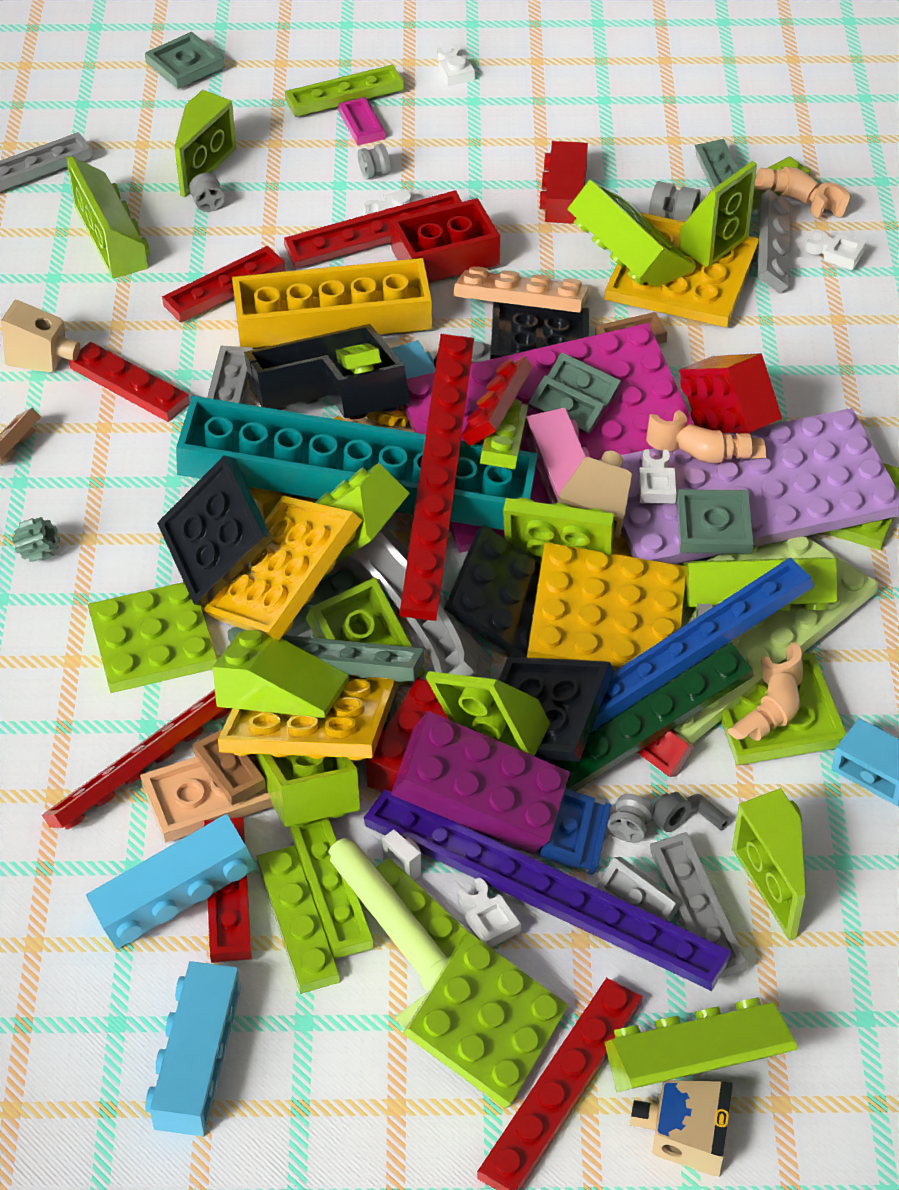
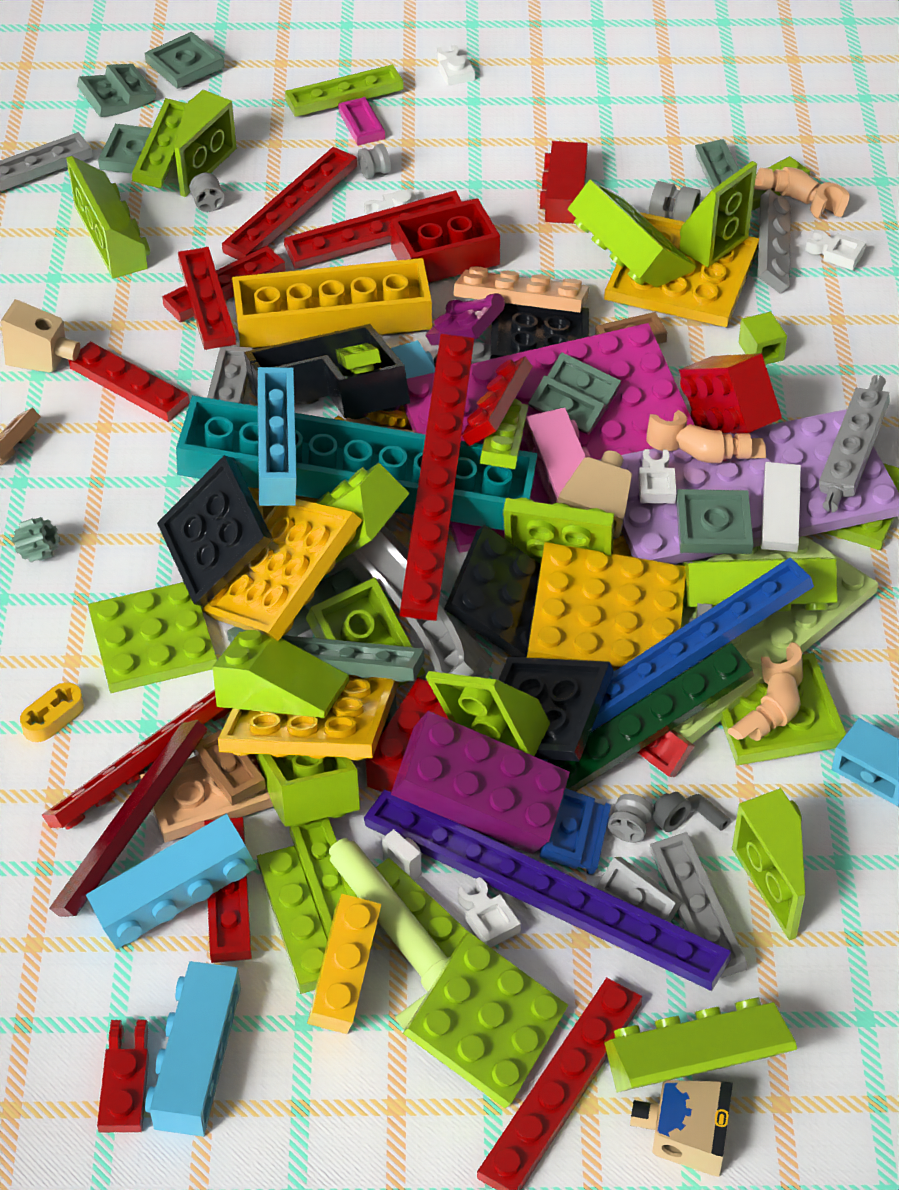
none -> yellow beam [20,682,84,742]
none -> dark red tile [49,720,208,917]
none -> sand green slope [77,64,156,117]
none -> red hinge [97,1020,149,1133]
none -> sand green plate [98,123,152,173]
none -> lime plate [132,98,187,189]
none -> red plate [178,247,236,350]
none -> red plate [222,147,357,260]
none -> medium azure brick [257,367,296,506]
none -> yellow brick [307,894,381,1034]
none -> magenta plate [425,293,505,346]
none -> lime brick [738,311,787,365]
none -> white tile [761,462,801,552]
none -> light grey plate [819,375,890,512]

